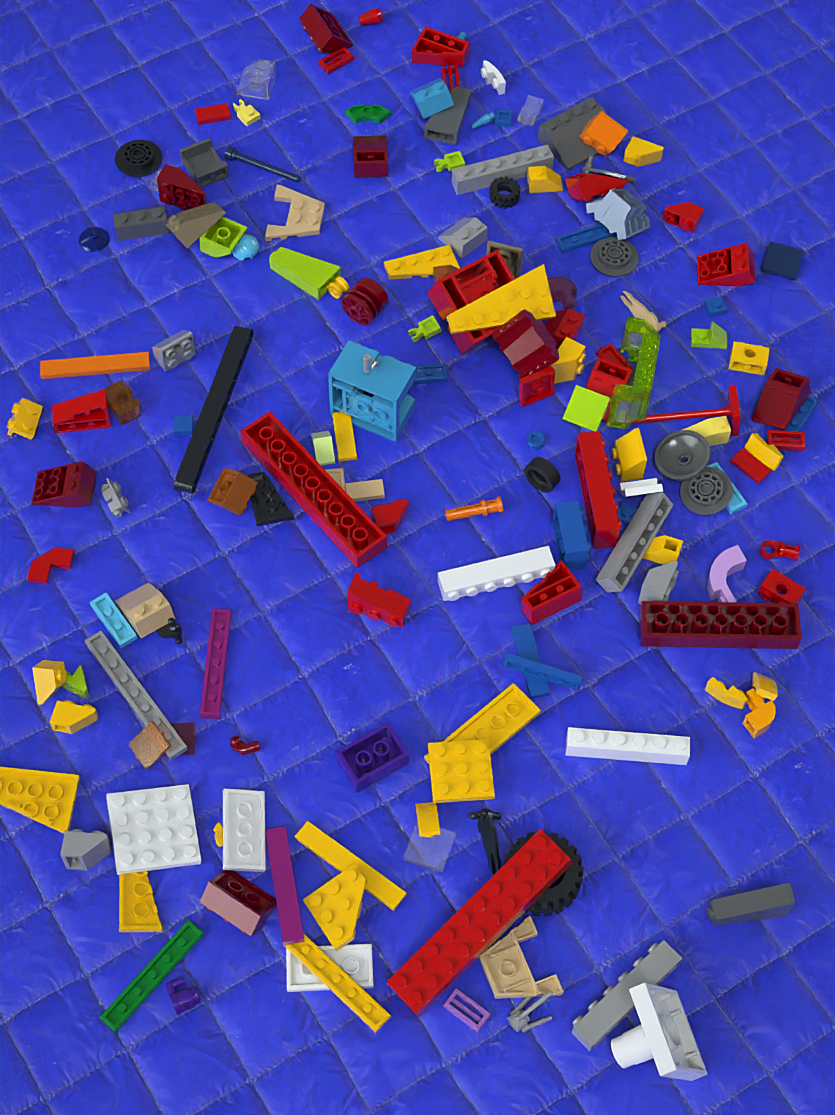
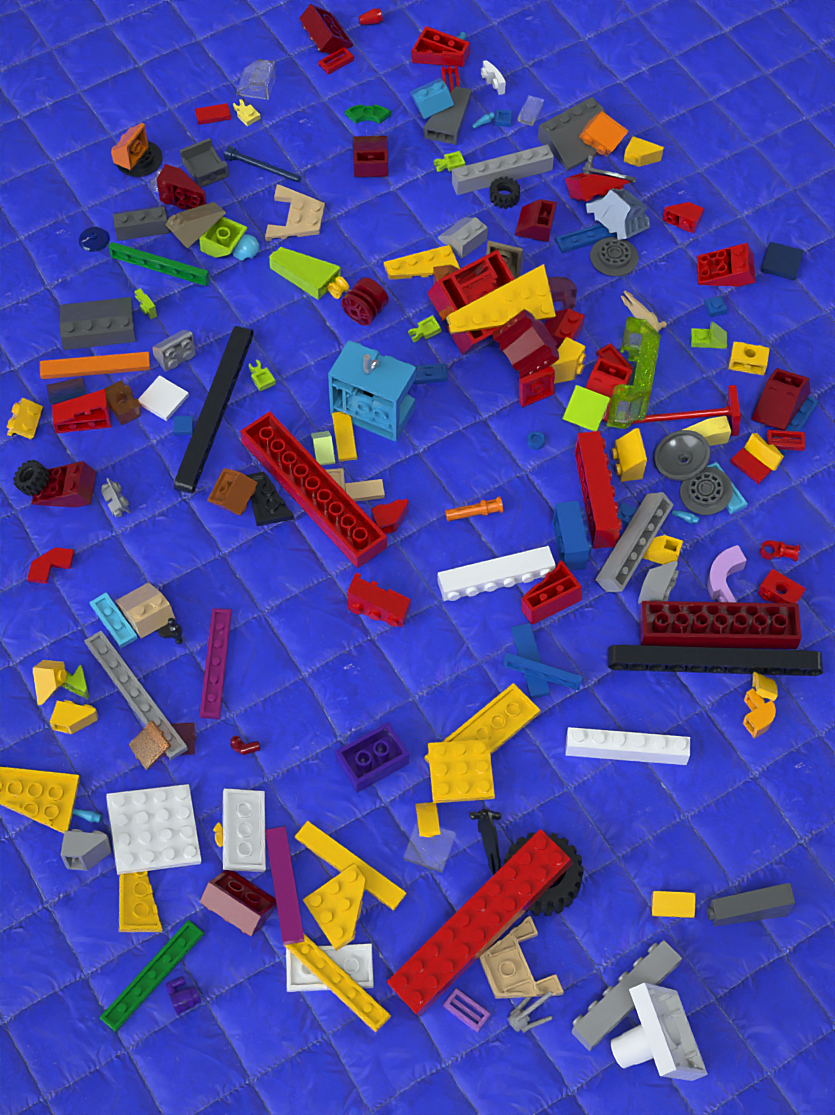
black tyre [524,457,561,493] -> none
yellow slope [527,166,563,194] -> none
white slope [616,478,663,497] -> none
yellow slope [705,677,748,709] -> none
none -> black tyre [13,460,50,496]
none -> dark blue tile [46,377,86,404]
none -> dark grey slope [60,297,136,350]
none -> dark azure piece [73,809,103,823]
none -> green tile [109,242,210,286]
none -> orange slope [111,123,149,170]
none -> lime plate [134,288,157,319]
none -> white tile [137,375,189,421]
none -> lime plate [249,360,276,392]
none -> dark red slope [515,199,557,242]
none -> black beam [608,645,823,676]
none -> yellow slope [651,891,695,918]
none -> dark azure piece [672,510,700,525]

